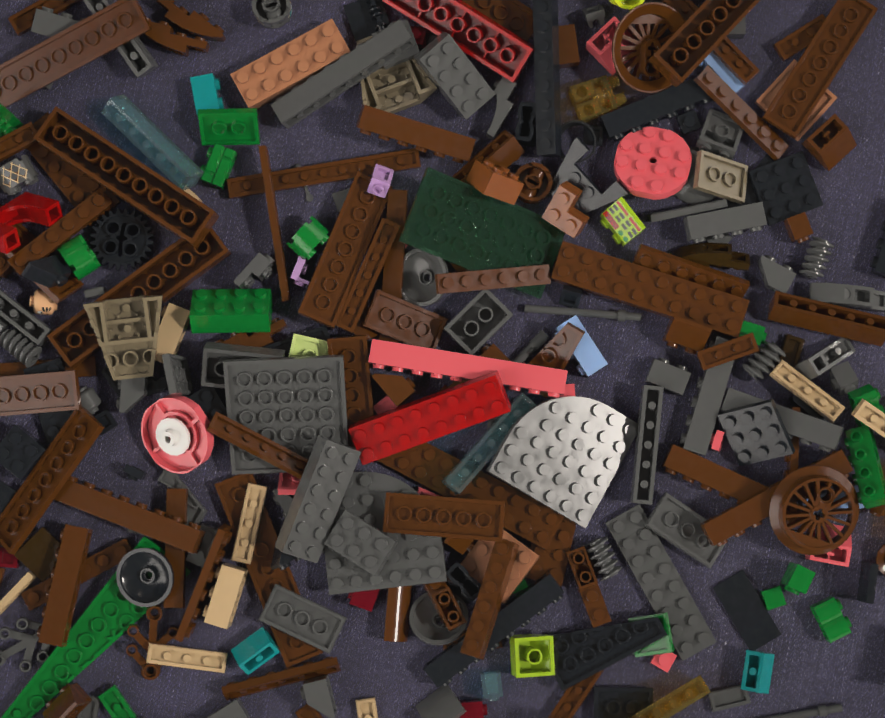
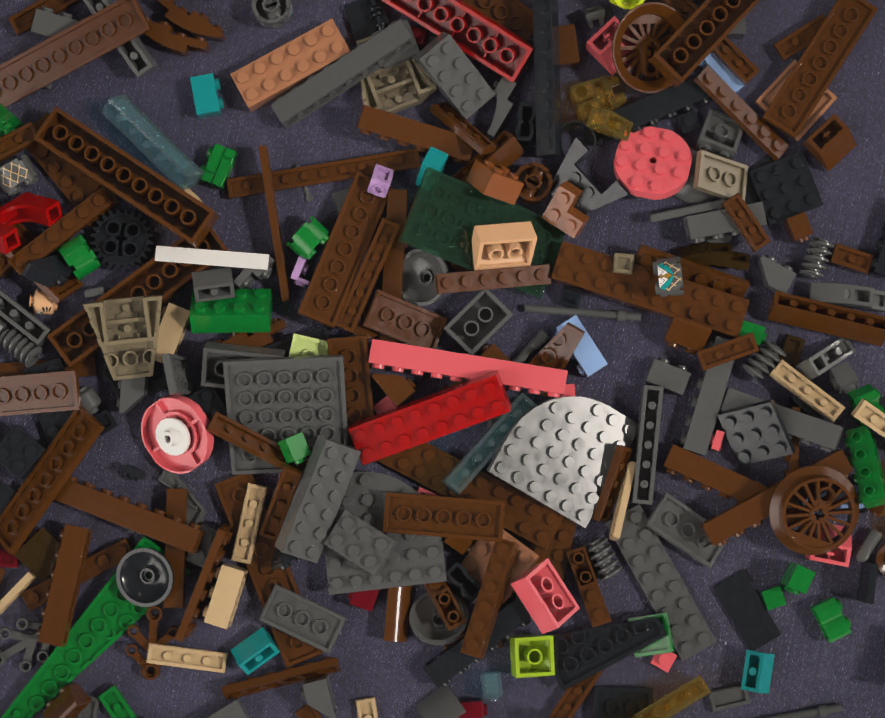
green plate [198,108,260,146] -> none
lime slope [600,197,646,247] -> none
none -> white sticker [154,246,269,270]
none -> dark grey brick [192,267,235,303]
none -> reddish brown tile [259,464,303,540]
none -> green brick [278,432,311,465]
none -> teal brick [415,147,449,193]
none -> reddish brown tile [429,102,496,155]
none -> light nougat slope [471,221,537,271]
none -> coral slope [511,558,580,634]
none -> clear yellow slope [586,107,633,141]
none -> reddish brown tile [592,445,633,522]
none -> tan tile [609,461,636,541]
none -> dark tan tile [612,253,634,275]
none -> dark grey brick [653,256,684,298]
none -> reddish brown tile [721,192,771,252]
none -> reddish brown plate [829,243,874,275]
none -> dark grey bar [853,528,883,562]

